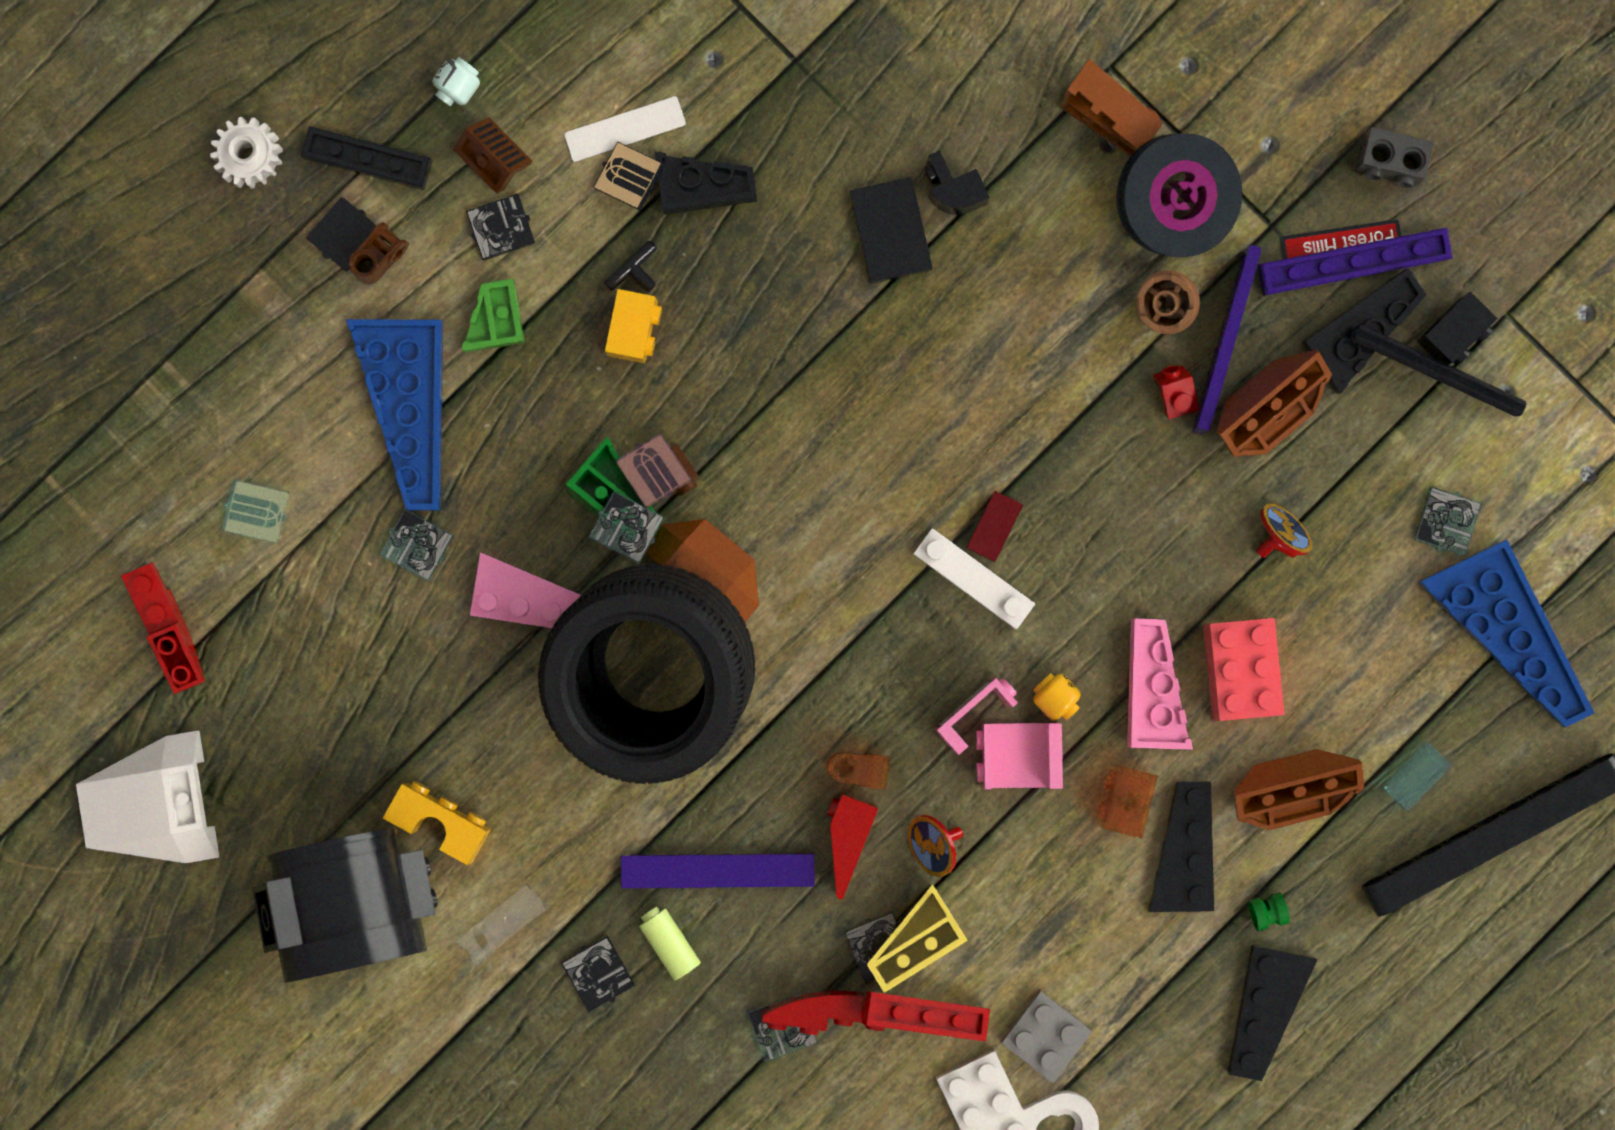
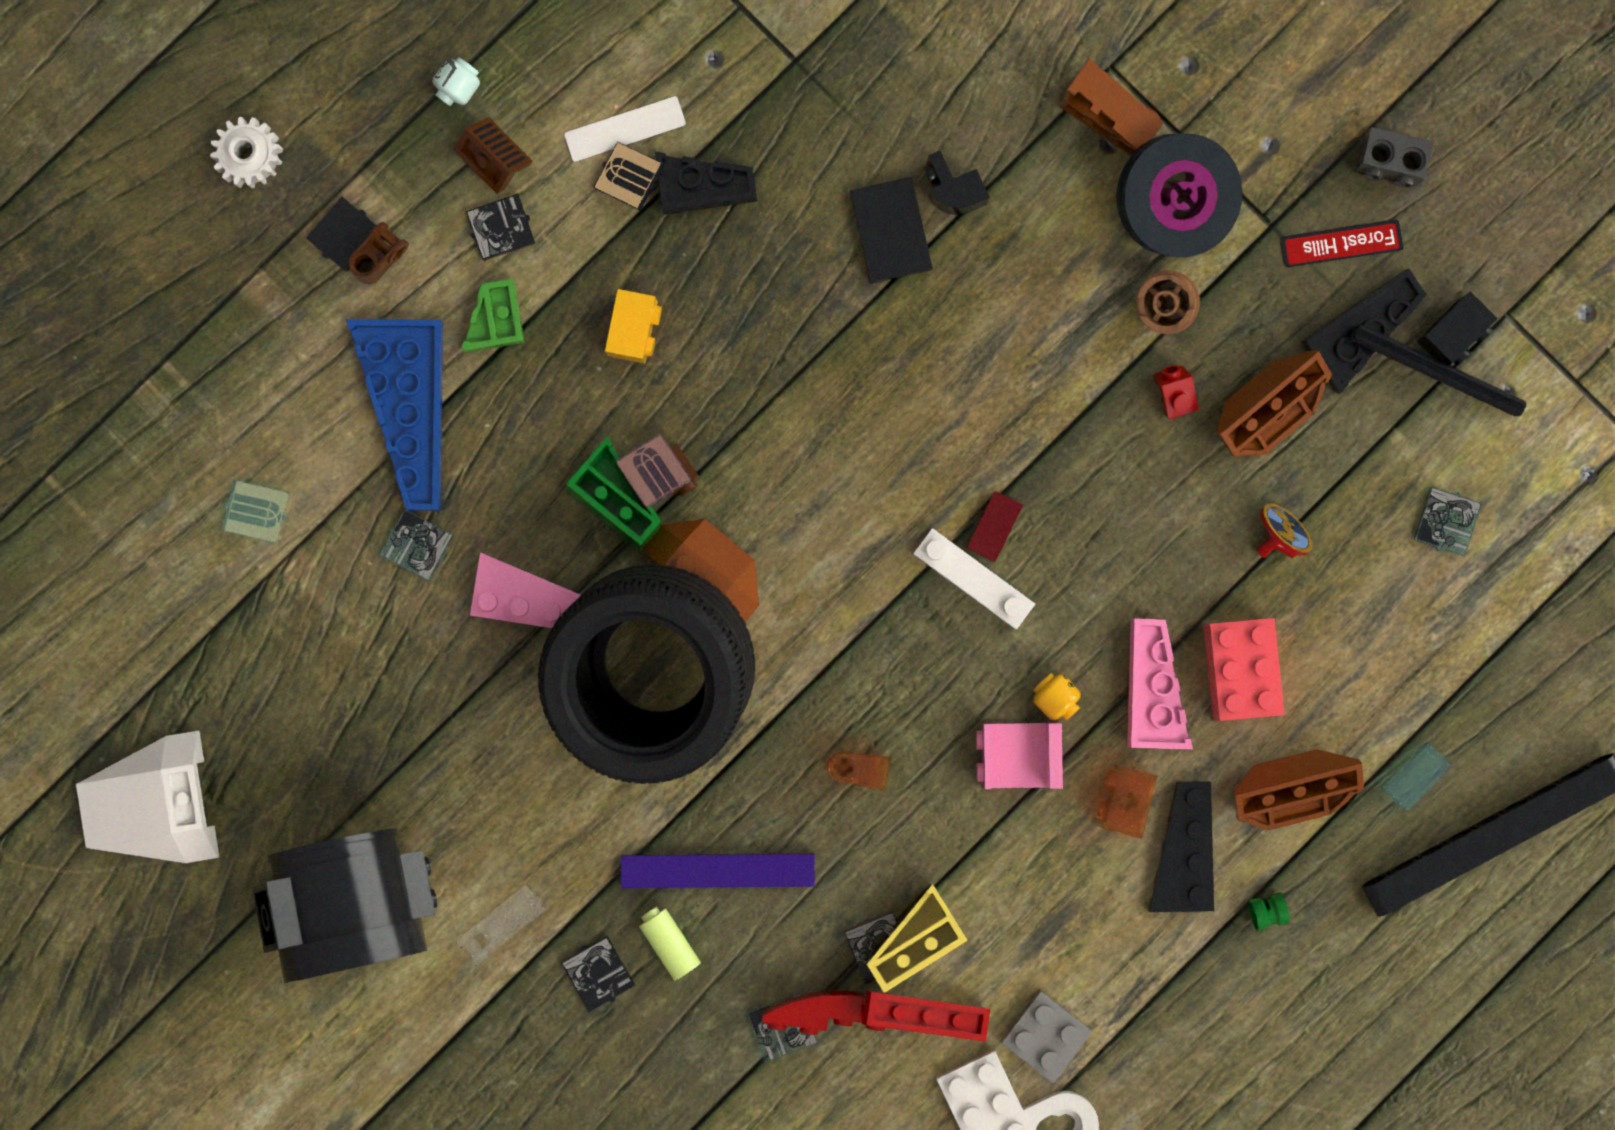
red slope [121,562,205,694] -> none
black tile [301,126,433,190] -> none
yellow arch [383,781,491,865] -> none
piece [589,491,664,564] -> none
black piece [604,241,657,292] -> none
red slope [827,793,878,900] -> none
shield [907,815,963,877] -> none
bright pink panel [934,678,1018,755] -> none
dark purple tile [1192,245,1261,435] -> none
black wing [1228,945,1318,1081] -> none
dark purple tile [1258,227,1453,296] -> none
blue wing [1418,540,1595,727] -> none

